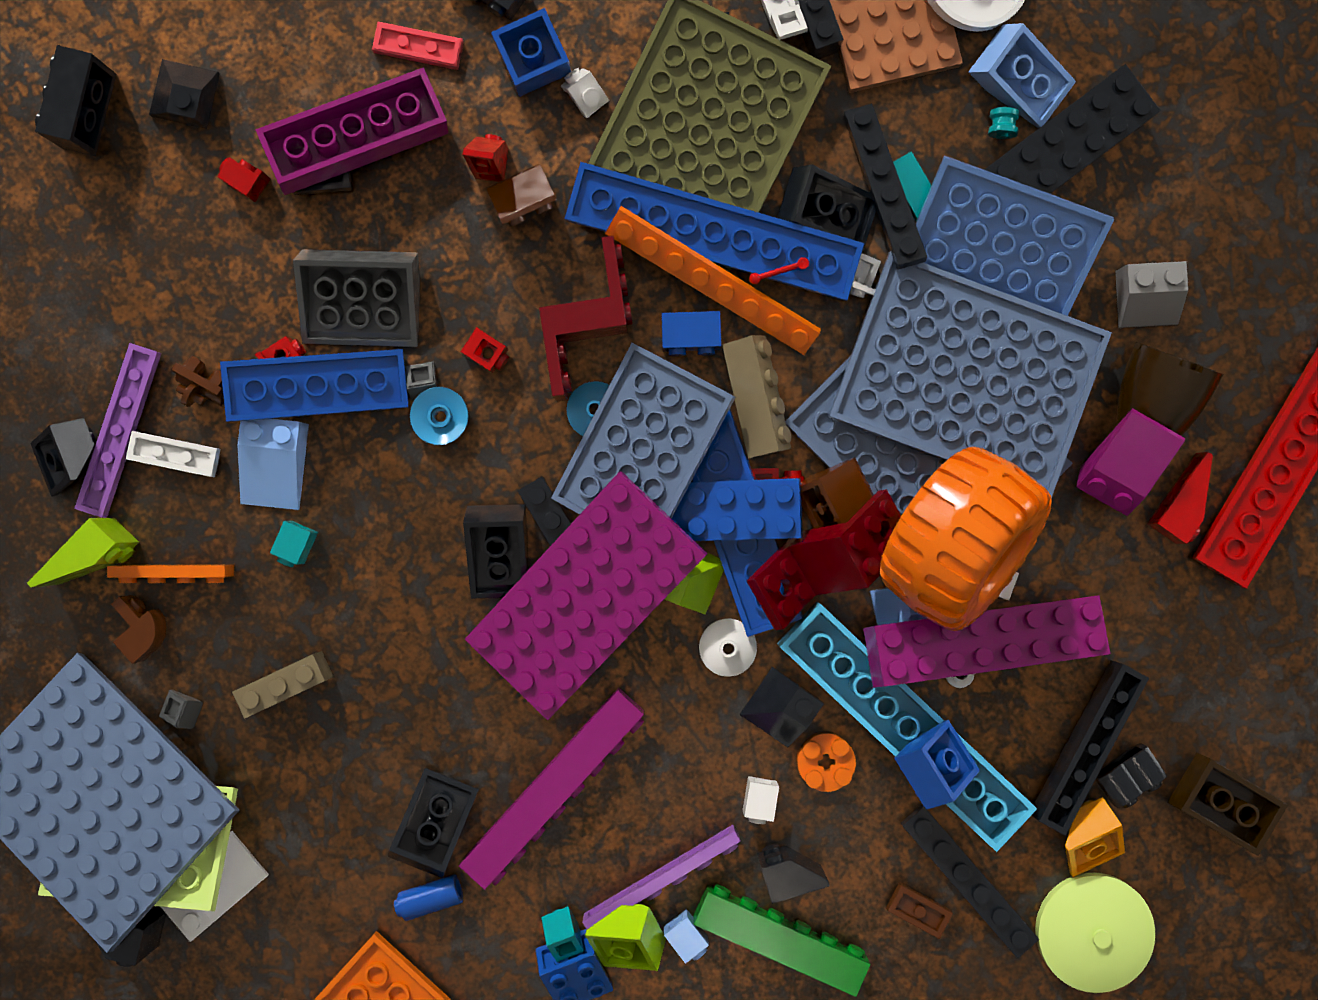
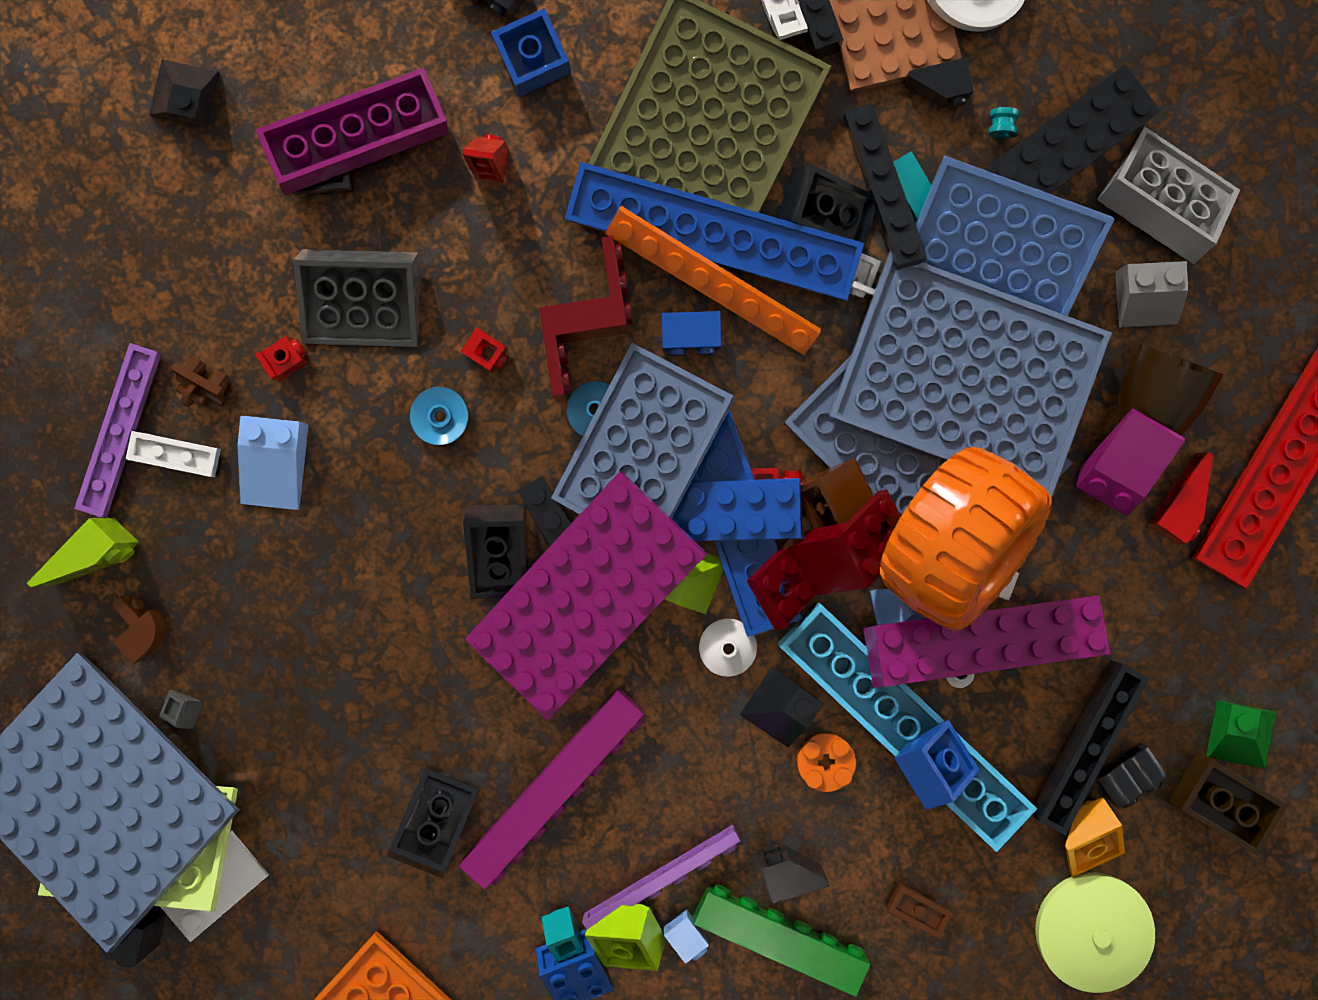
black slope [30,418,94,497] -> none
black brick [35,45,117,157] -> none
orange plate [107,565,234,583] -> none
red brick [217,157,271,202] -> none
blue plate [220,349,408,422] -> none
dark tan brick [232,651,334,719] -> none
teal brick [270,521,318,567] -> none
coral tile [372,22,464,70] -> none
blue brick [394,874,463,921] -> none
dark grey slope [405,361,439,401] -> none
reddish brown slope [486,164,557,226] -> none
white bracket [561,68,610,118] -> none
dark tan brick [722,335,792,459] -> none
white brick [743,776,779,824] -> none
red hinge [749,257,809,285] -> none
black plate [901,805,1039,958] -> none
light blue slope [969,23,1076,129] -> none
none -> black slope [904,58,974,108]
none -> light grey slope [1097,126,1240,264]
none -> green slope [1206,700,1276,769]

